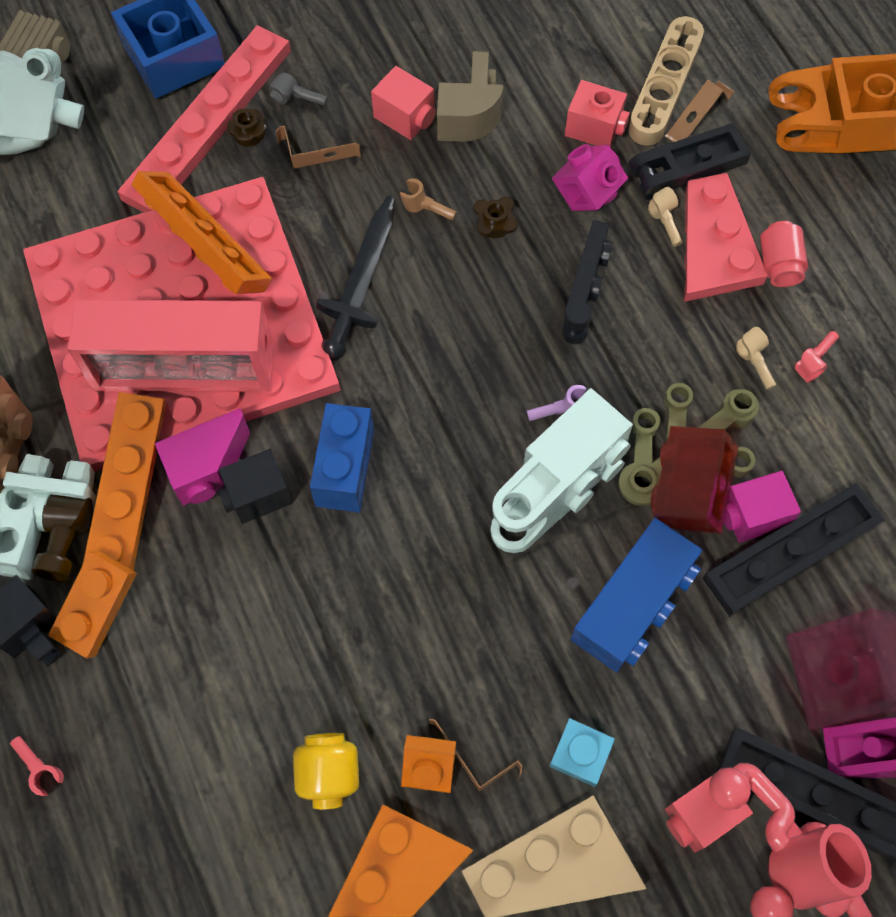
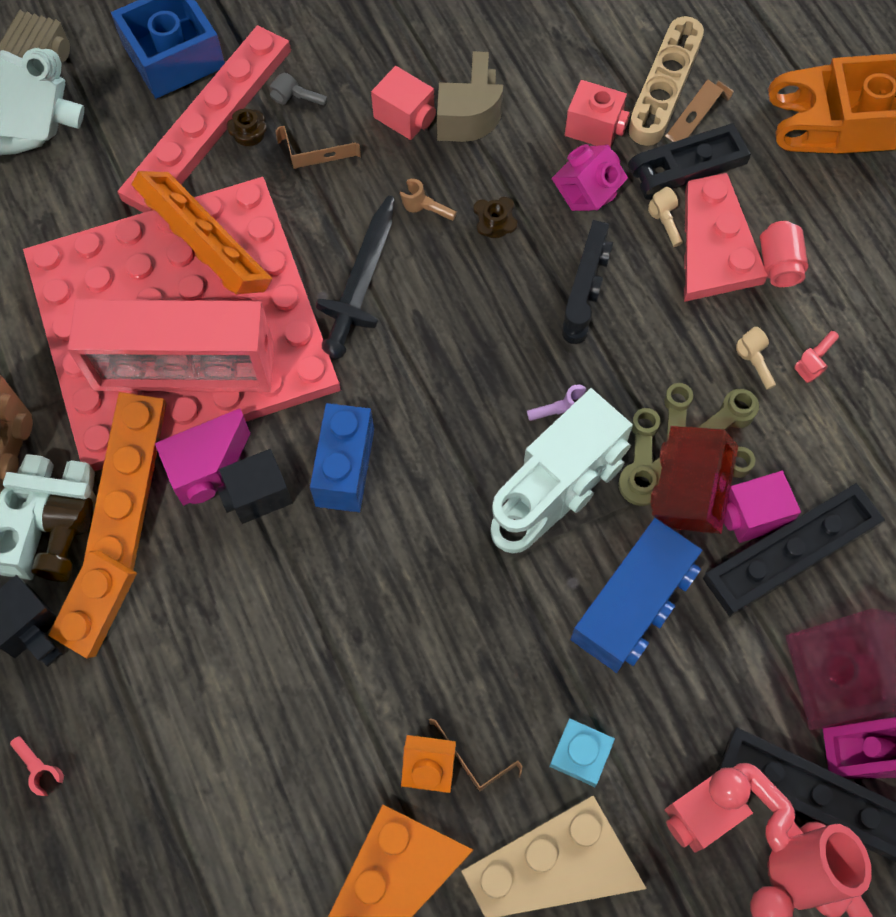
yellow head [293,733,359,810] -> none

